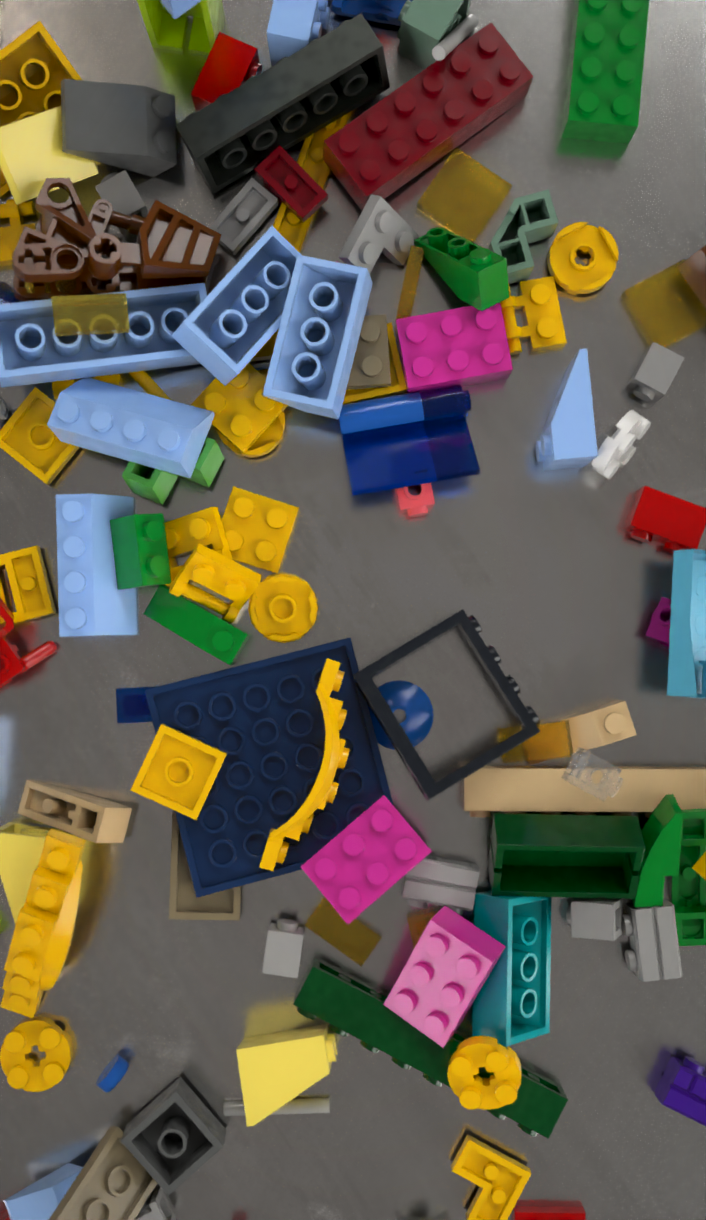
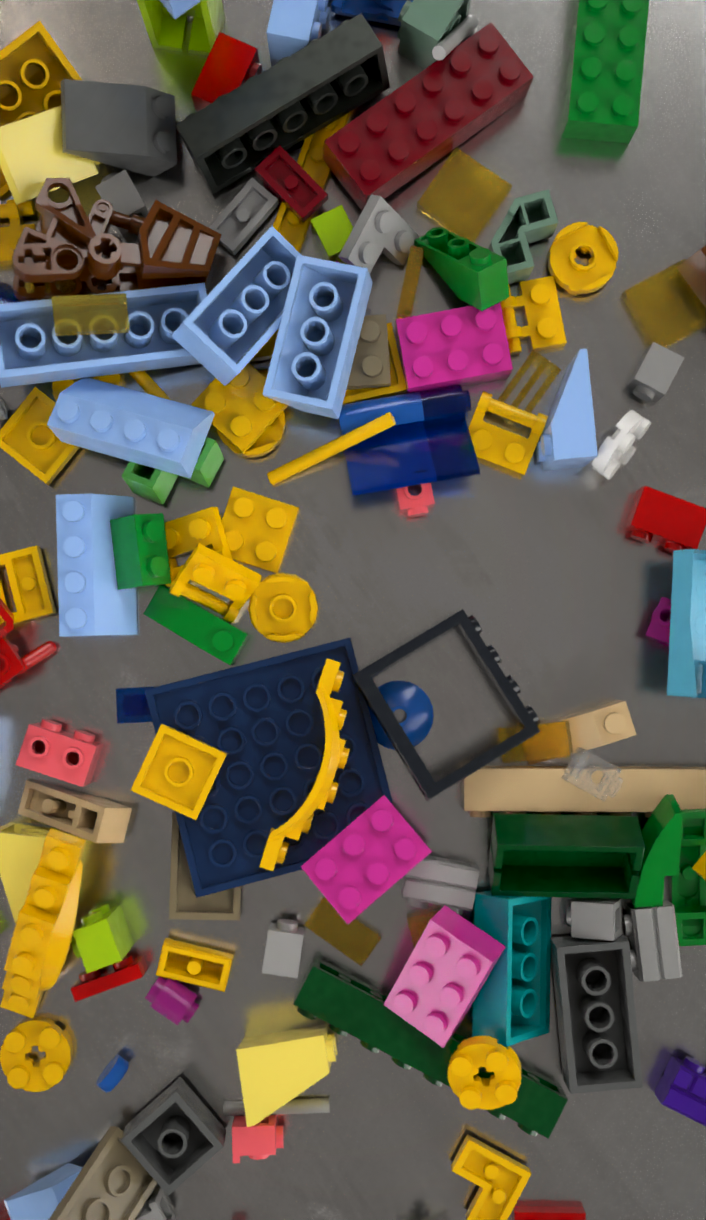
none -> coral brick [15,719,103,787]
none -> red plate [70,954,148,1002]
none -> lime brick [71,903,134,973]
none -> magenta brick [144,976,199,1026]
none -> yellow brick [156,938,234,992]
none -> coral brick [232,1115,284,1164]
none -> yellow bar [267,412,396,485]
none -> lime brick [310,205,353,264]
none -> yellow plate [460,391,548,475]
none -> clear yellow tile [498,350,562,427]
none -> dark grey brick [550,935,643,1094]

